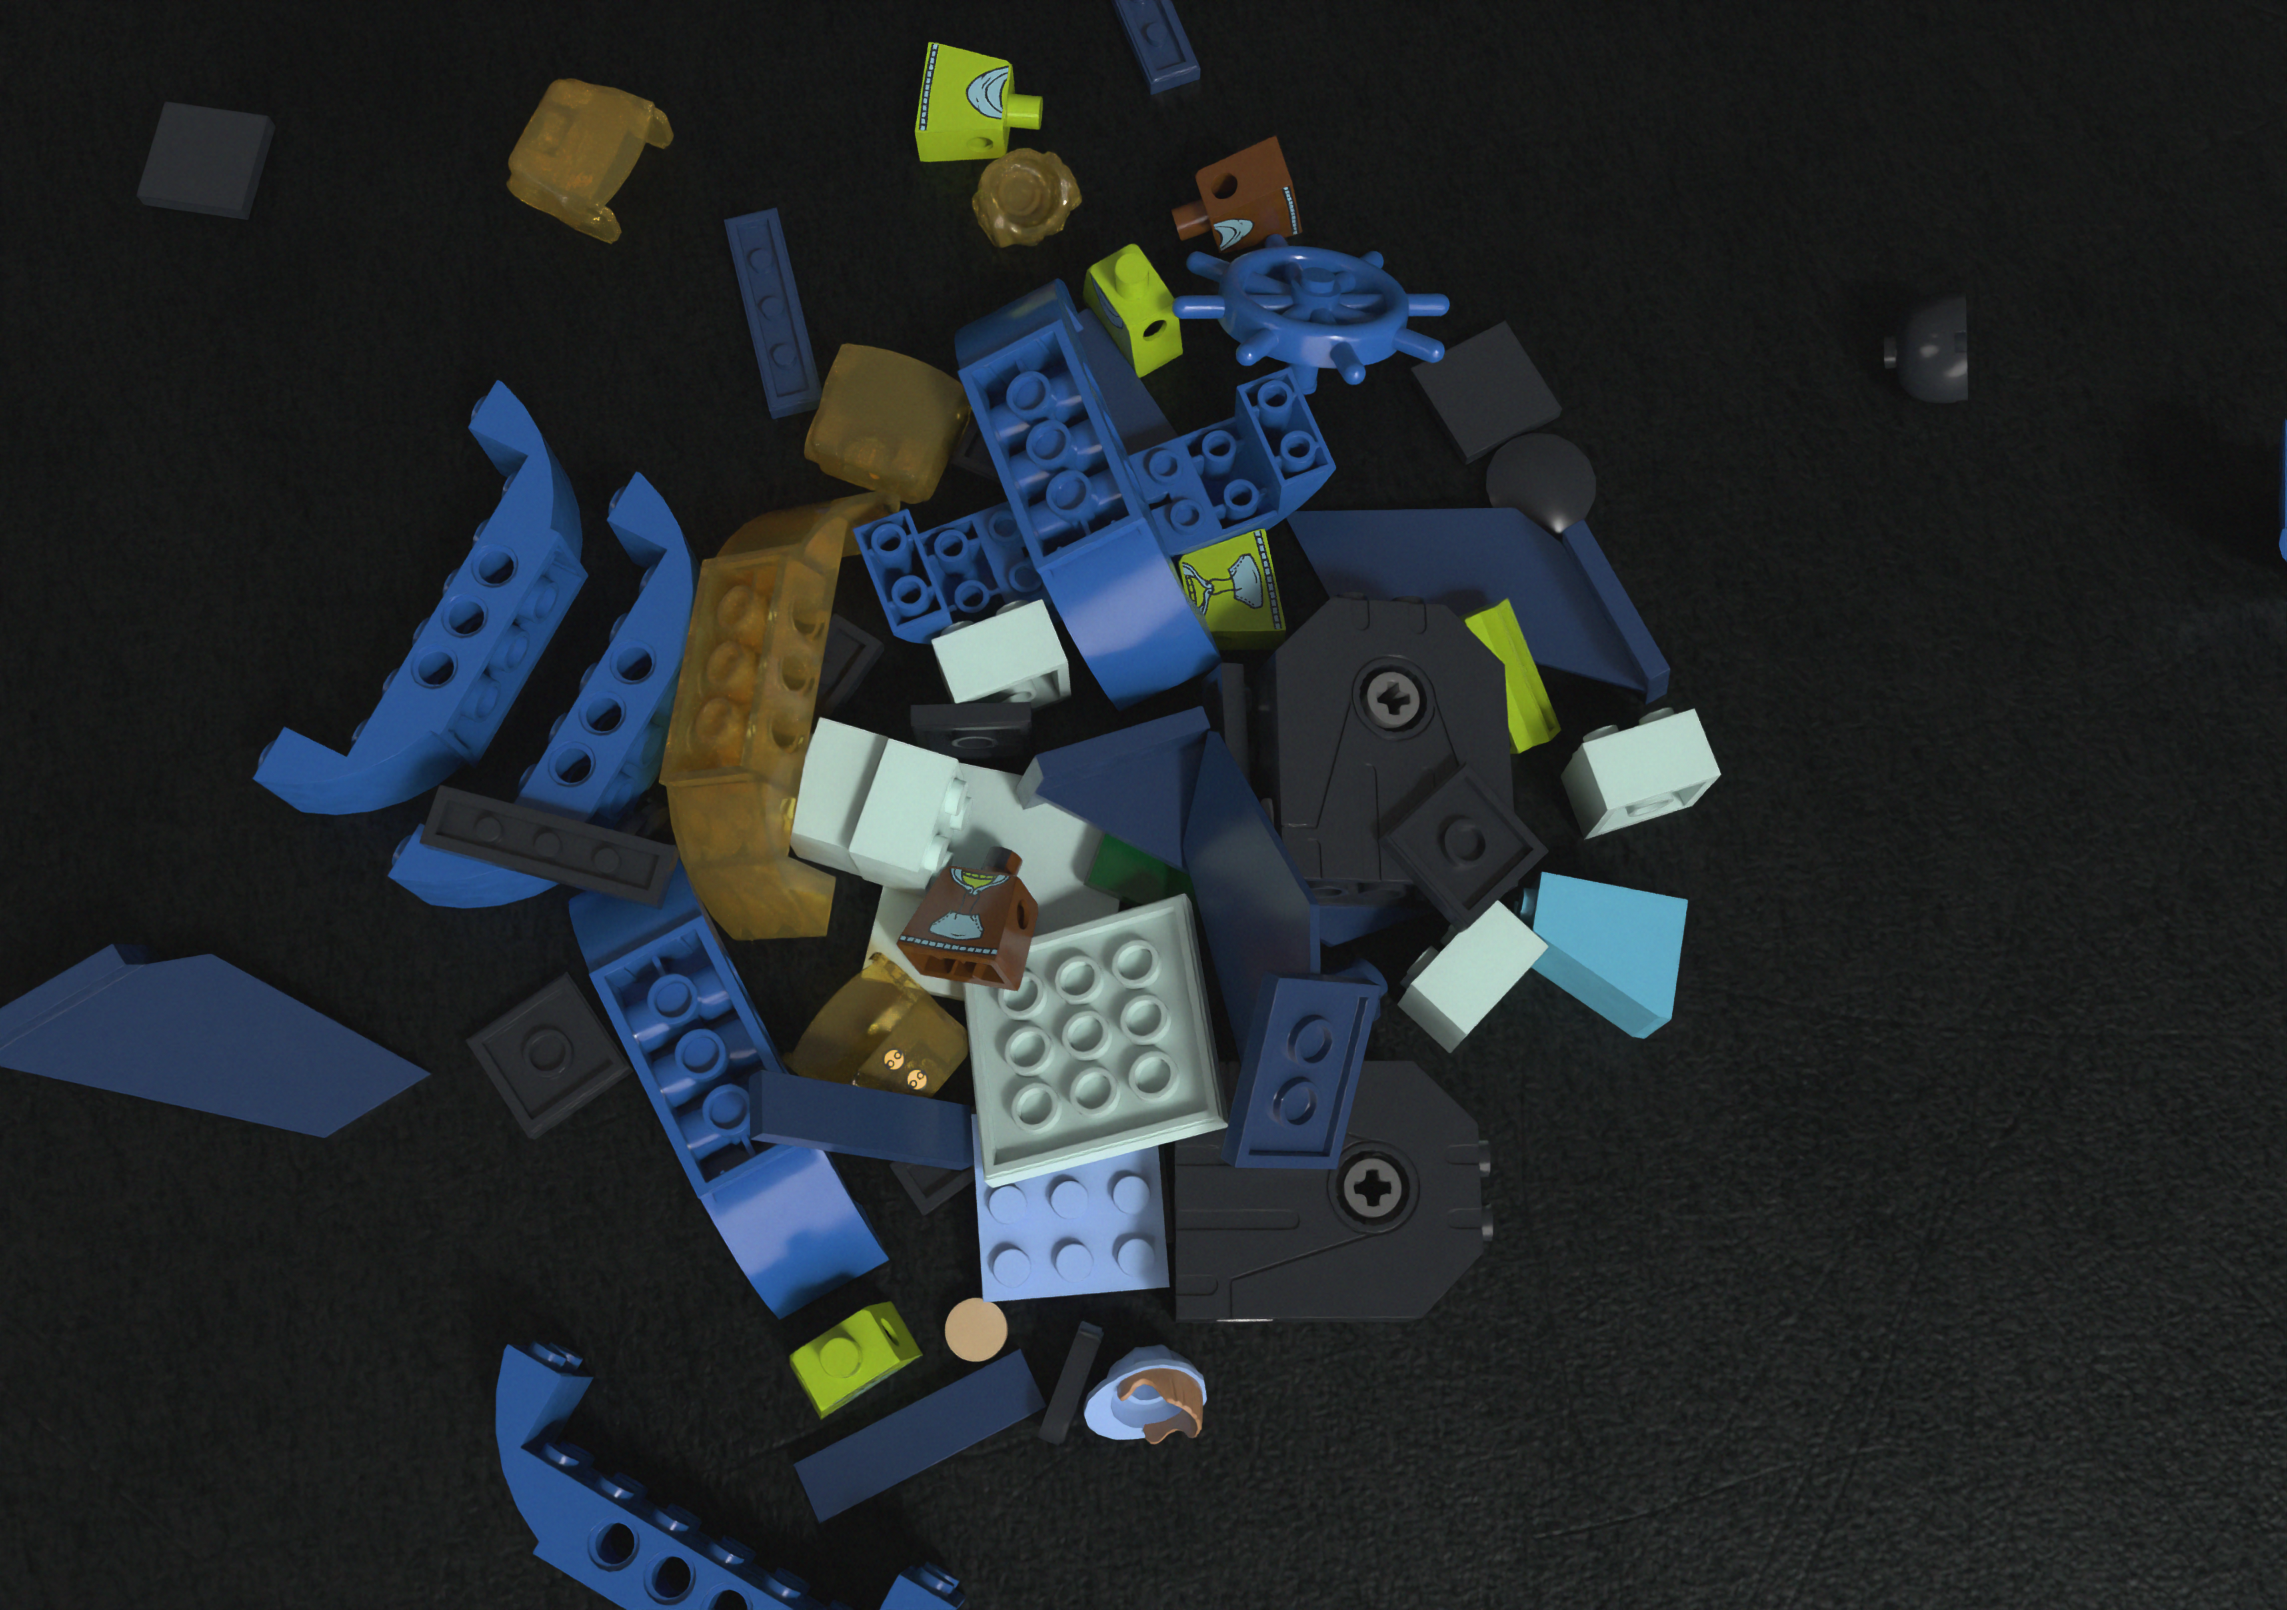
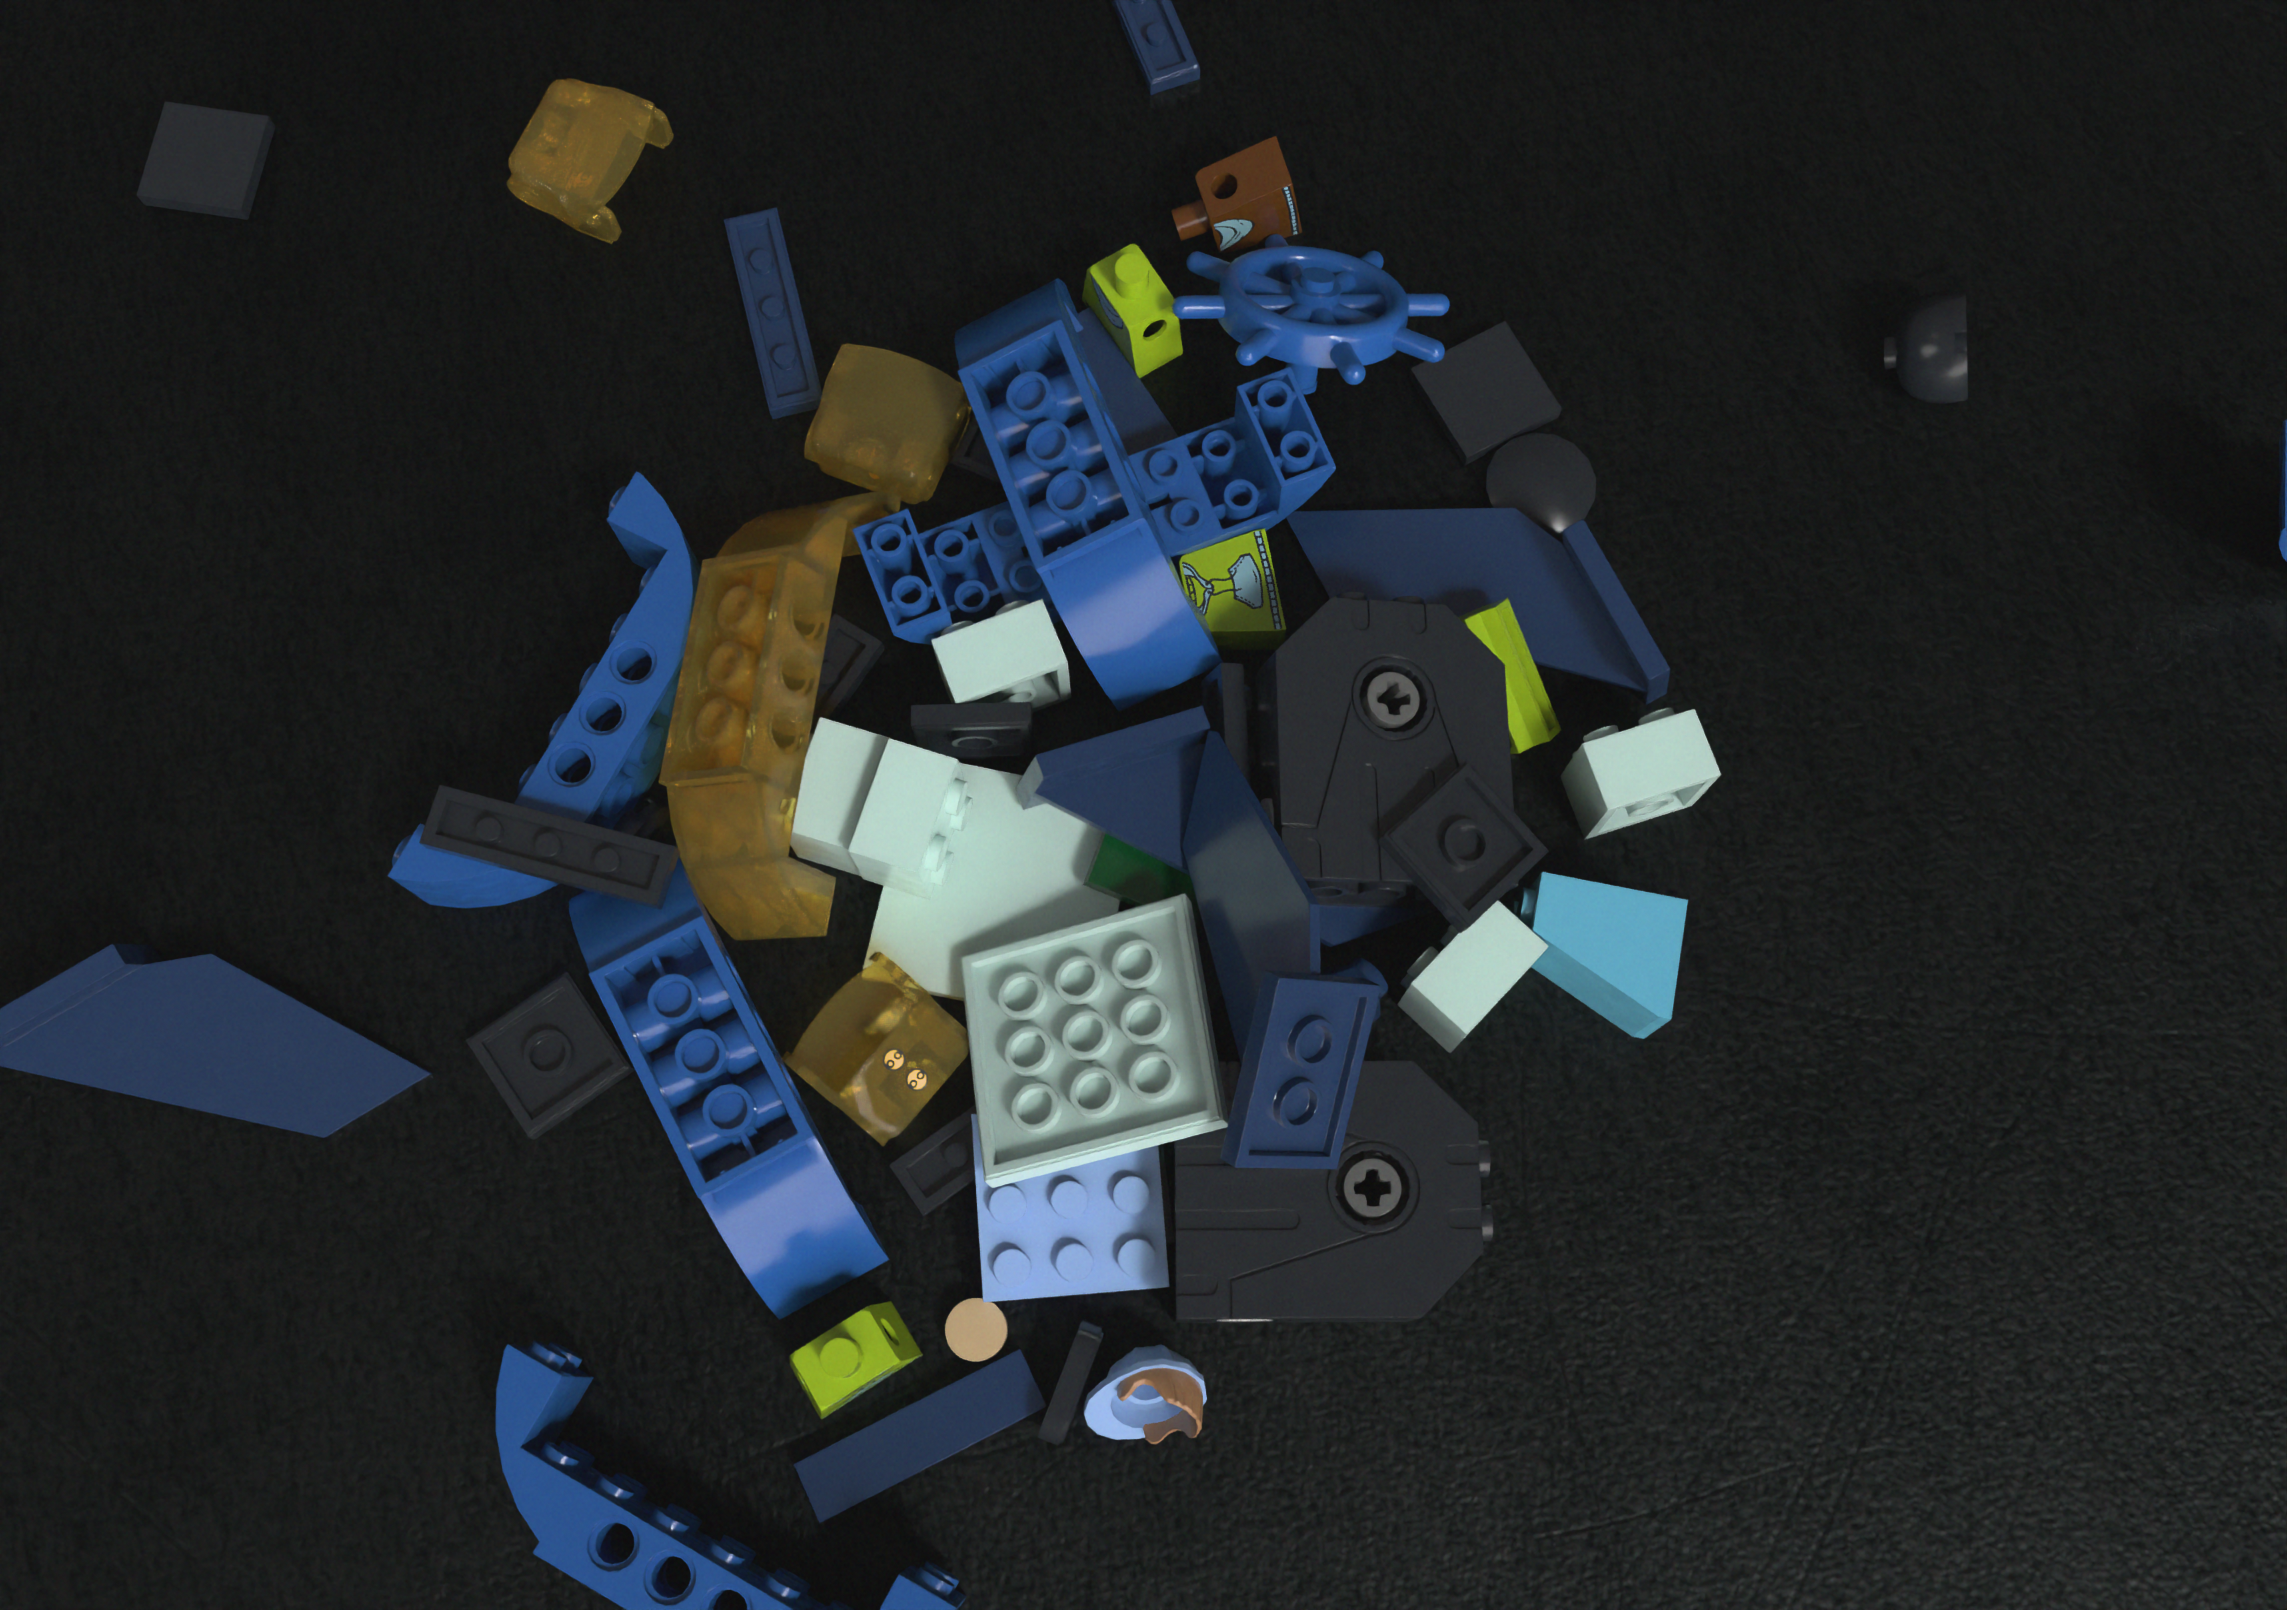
blue slope [253,380,588,815] -> none
dark blue tile [749,1070,974,1170] -> none
reddish brown torso [896,846,1039,991] -> none
lime torso [915,42,1043,162] -> none
clear yellow hair [971,148,1082,248] -> none

